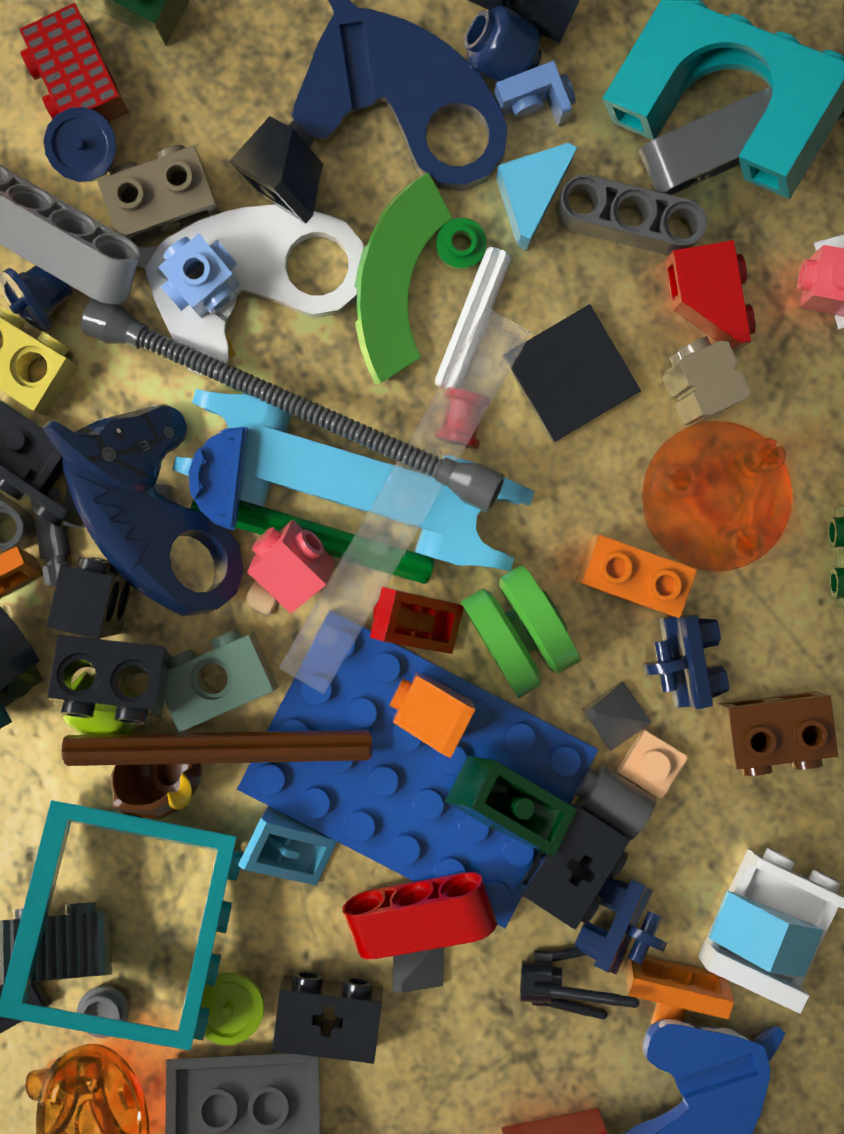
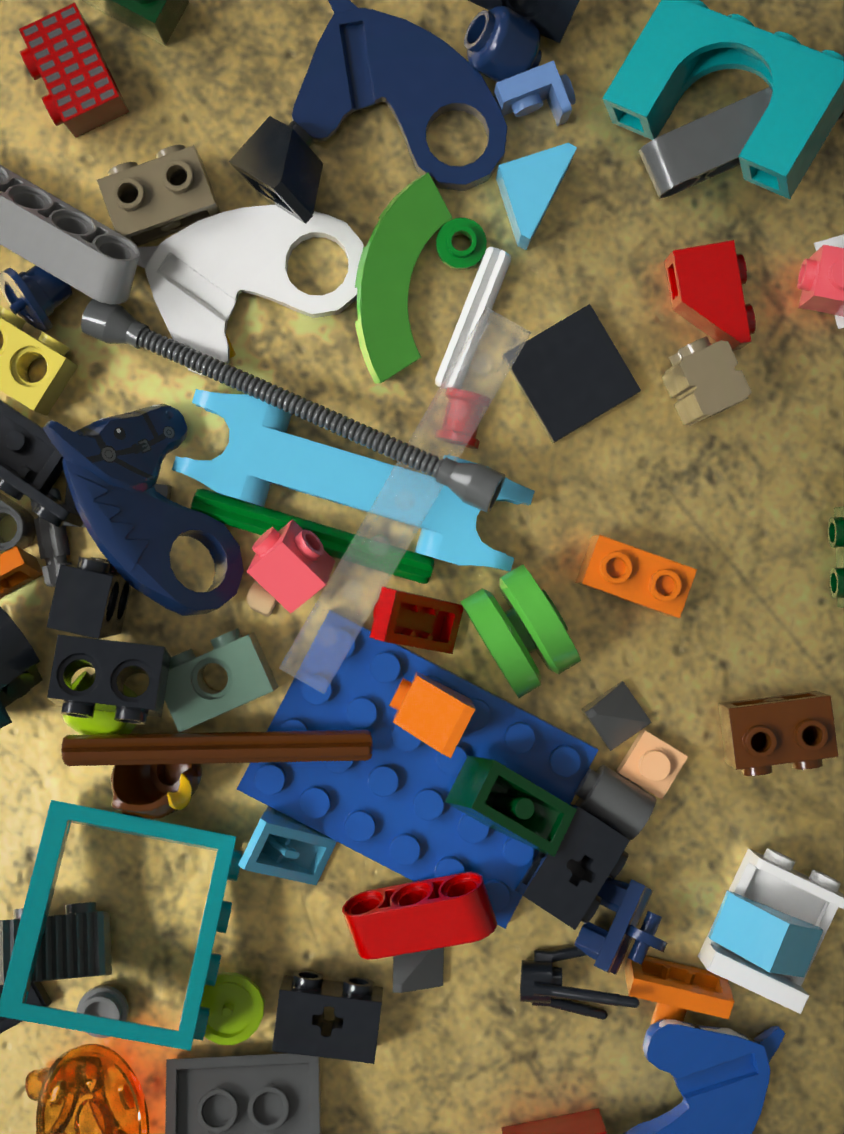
dark blue piece [43,107,118,182] -> none
light blue brick [158,233,240,317] -> none
blue tile [188,427,248,531] -> none
dark grey beam [556,175,707,256] -> none
clear orange piece [641,421,792,571] -> none
dark blue hips [643,615,730,709] -> none

